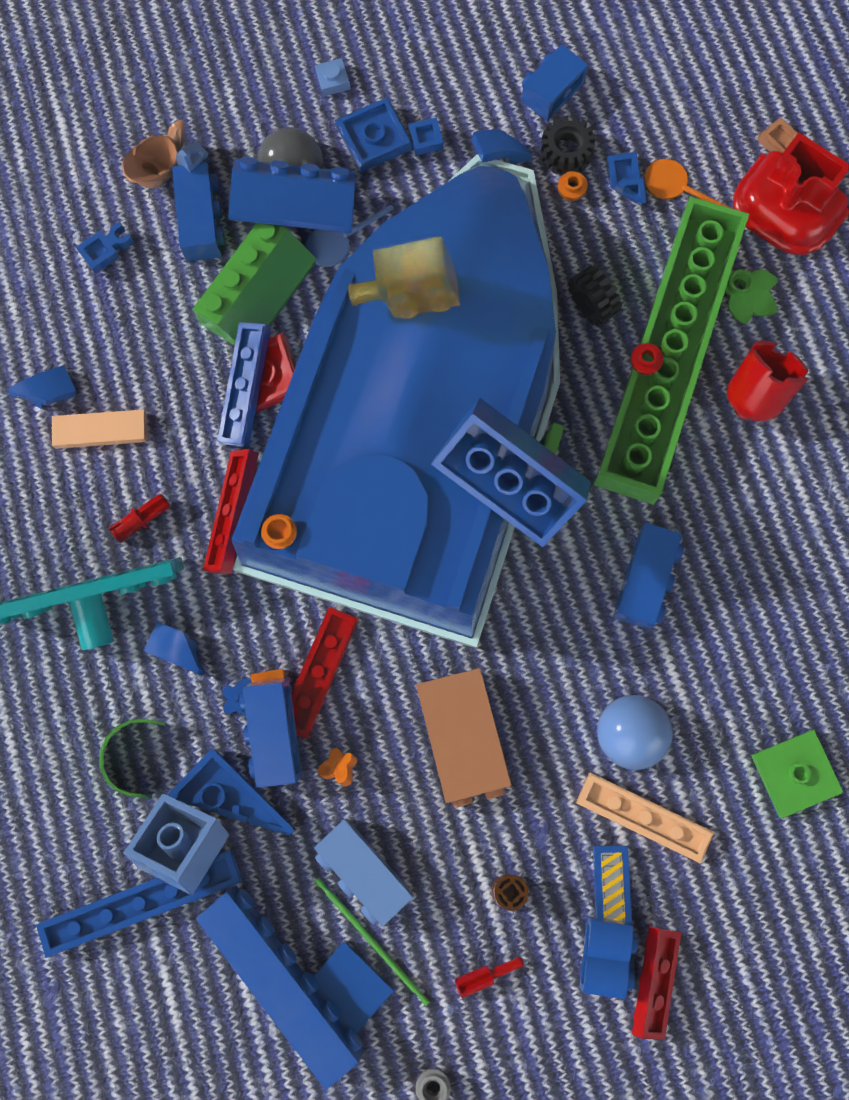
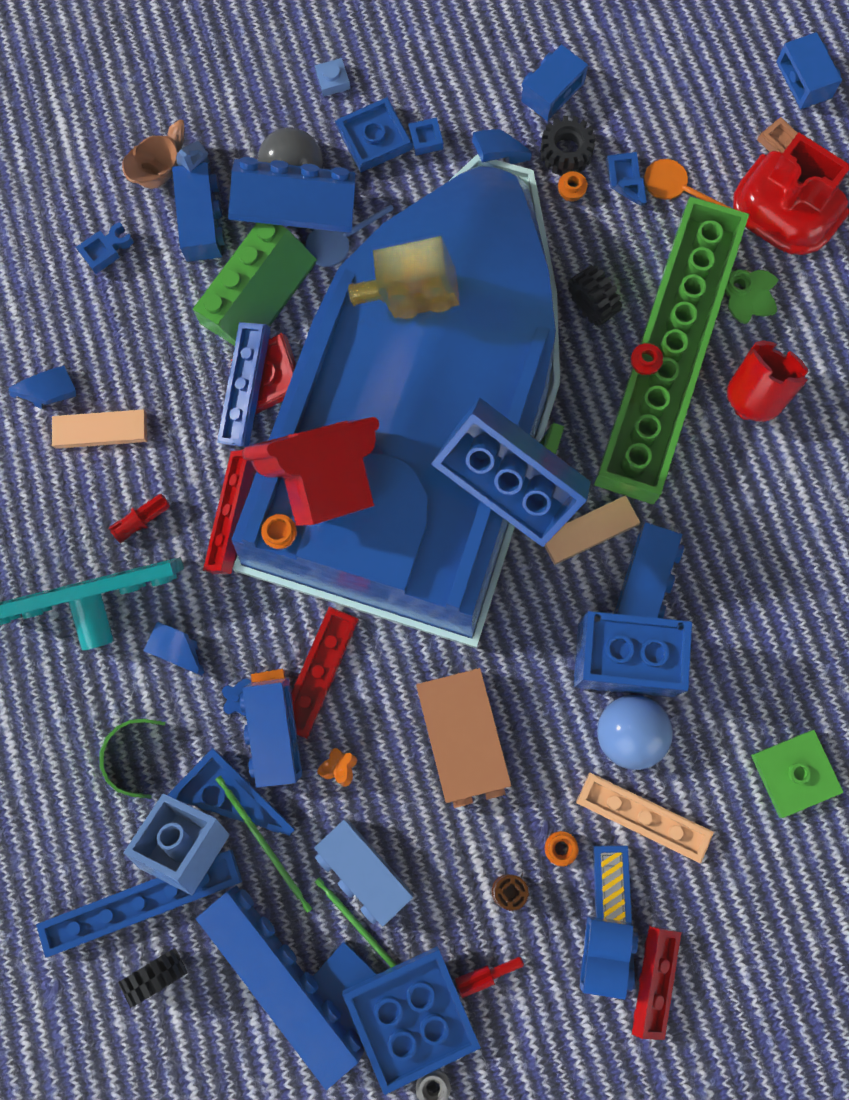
none -> black tyre [118,948,188,1008]
none -> bright green piece [215,775,312,913]
none -> red piece [242,417,379,526]
none -> blue plate [342,946,481,1095]
none -> orange plate [544,831,579,866]
none -> light nougat tile [545,495,640,565]
none -> blue container [573,611,692,698]
none -> blue brick [776,32,842,110]

